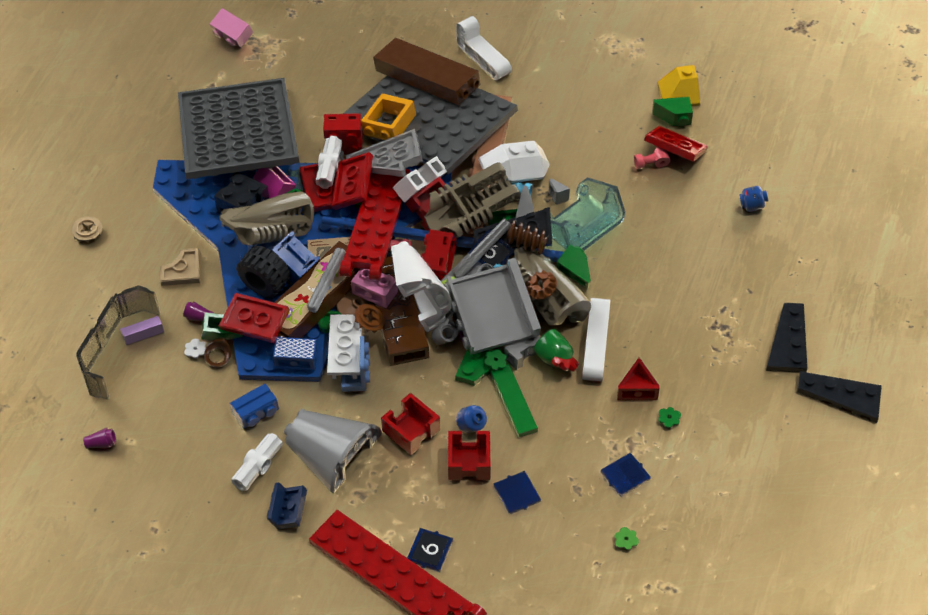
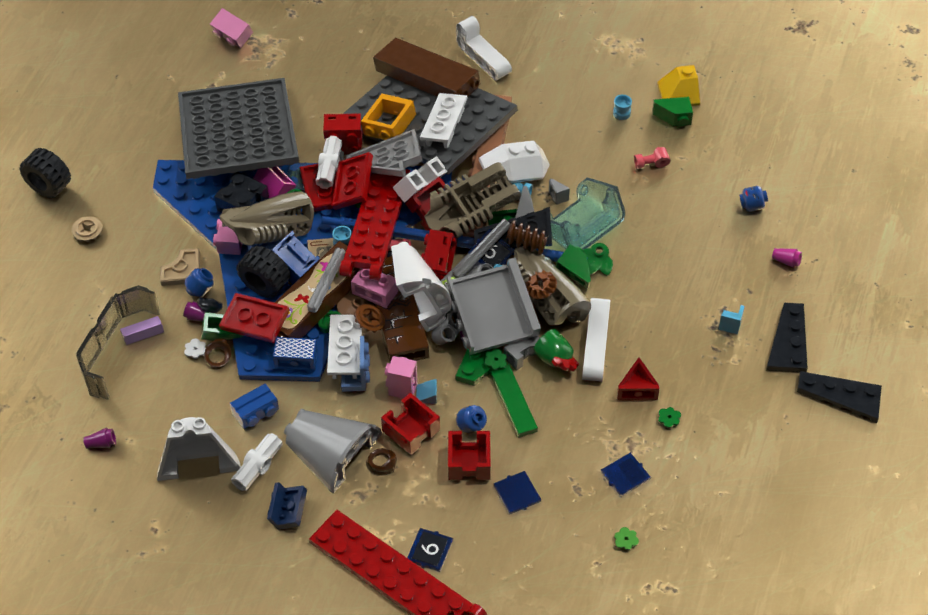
red tile [644,126,708,162] -> none
none -> black tyre [19,148,71,198]
none -> white cone [157,417,241,481]
none -> blue head [184,268,214,297]
none -> black piece [197,297,223,313]
none -> bright pink brick [213,219,243,255]
none -> medium azure wheel [332,226,352,246]
none -> reddish brown piece [368,448,397,473]
none -> bright pink brick [385,356,418,398]
none -> medium azure slope [416,379,437,404]
none -> white brick [420,93,468,148]
none -> green plate [583,243,613,276]
none -> medium azure wheel [613,94,632,120]
none -> medium azure panel [718,305,745,334]
none -> dark pink cone [772,248,802,268]

